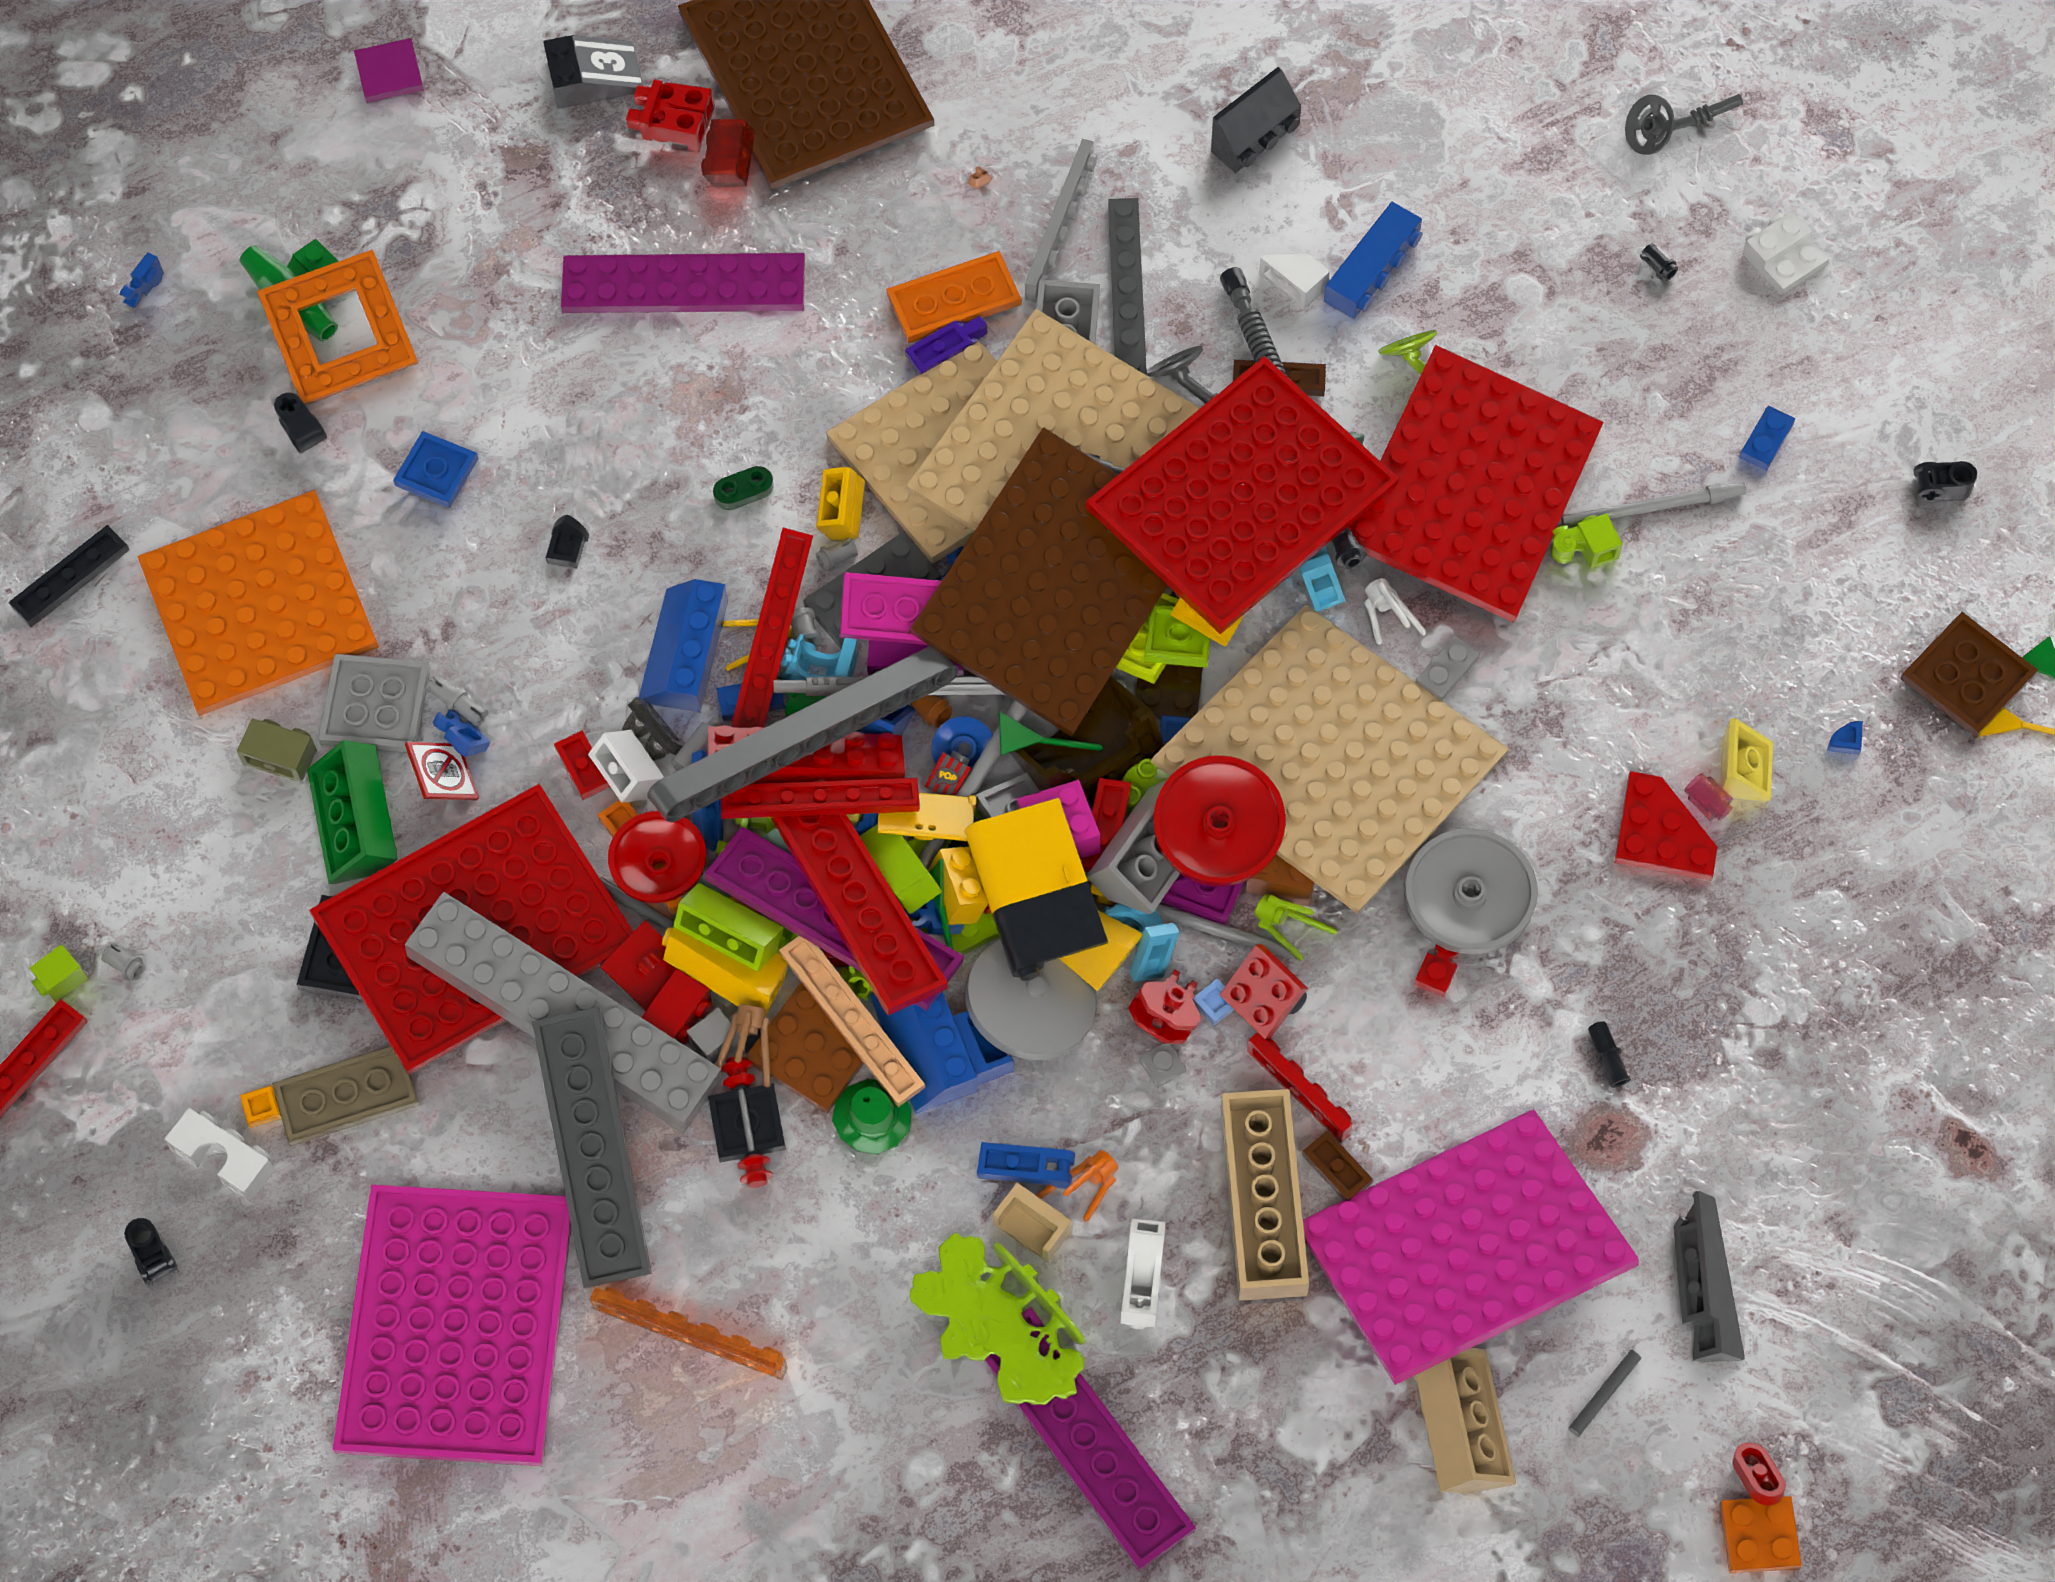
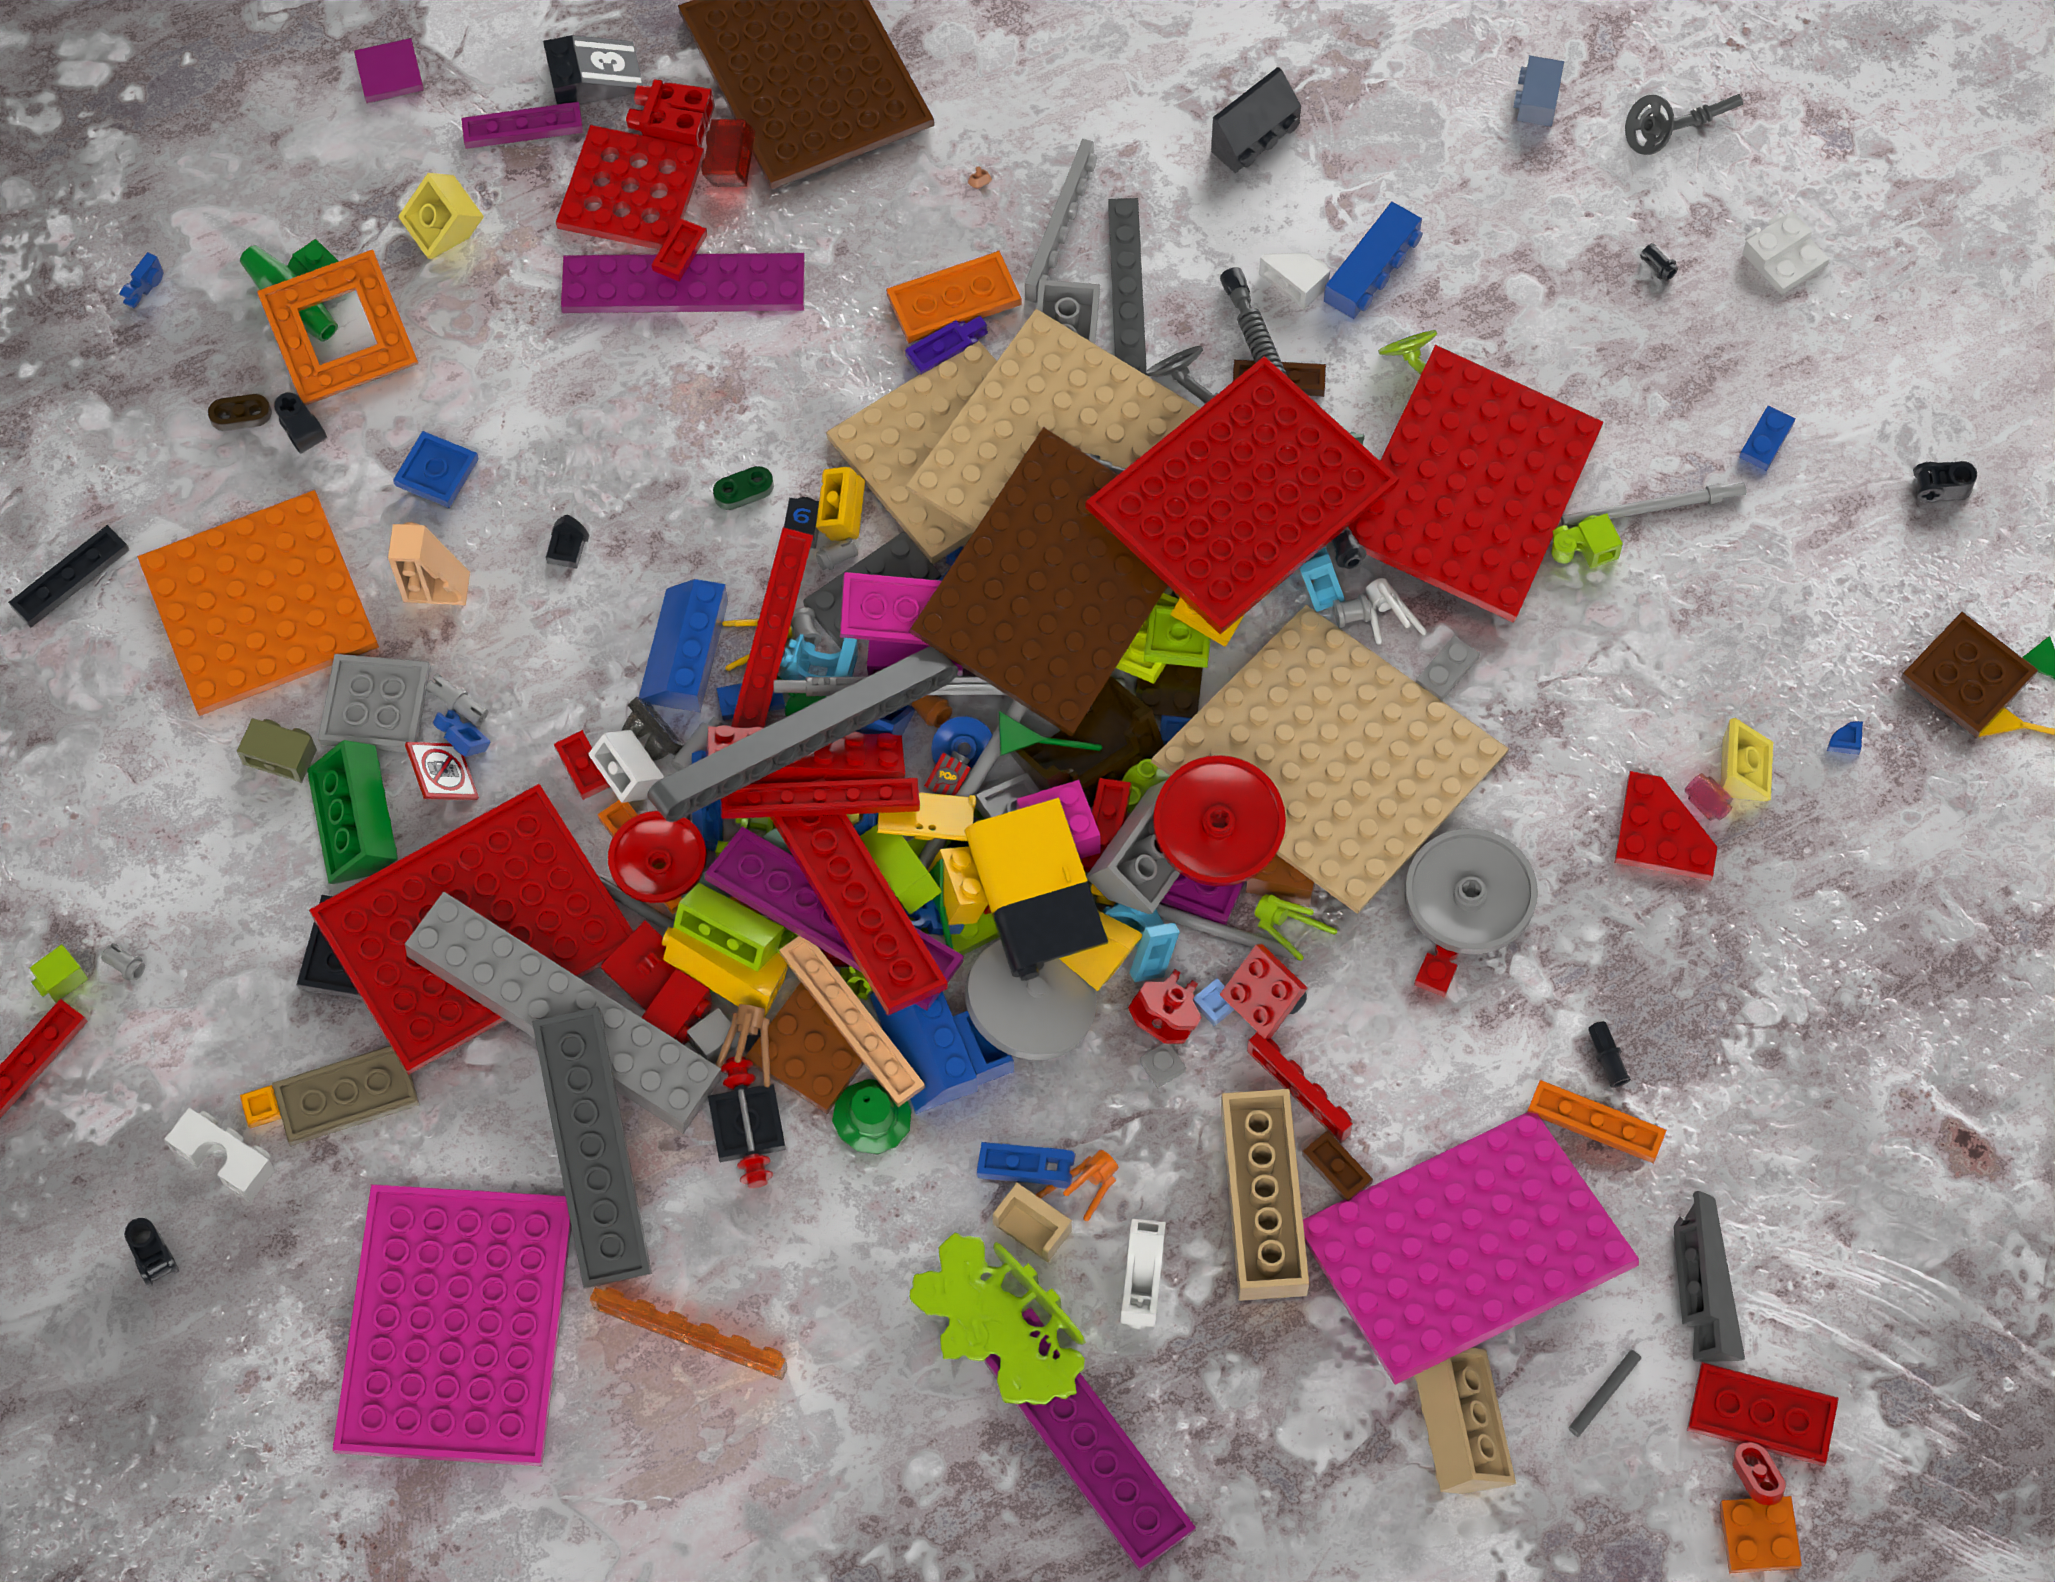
none -> dark brown plate [208,394,272,431]
none -> light nougat wedge [388,522,470,605]
none -> light yellow slope [398,173,484,259]
none -> magenta plate [461,102,584,149]
none -> red piece [556,125,705,250]
none -> red plate [651,218,707,282]
none -> black brick [784,497,819,549]
none -> light grey bush [1333,593,1371,628]
none -> sand blue brick [1513,55,1564,127]
none -> orange plate [1527,1080,1667,1164]
none -> red tile [1687,1362,1839,1467]

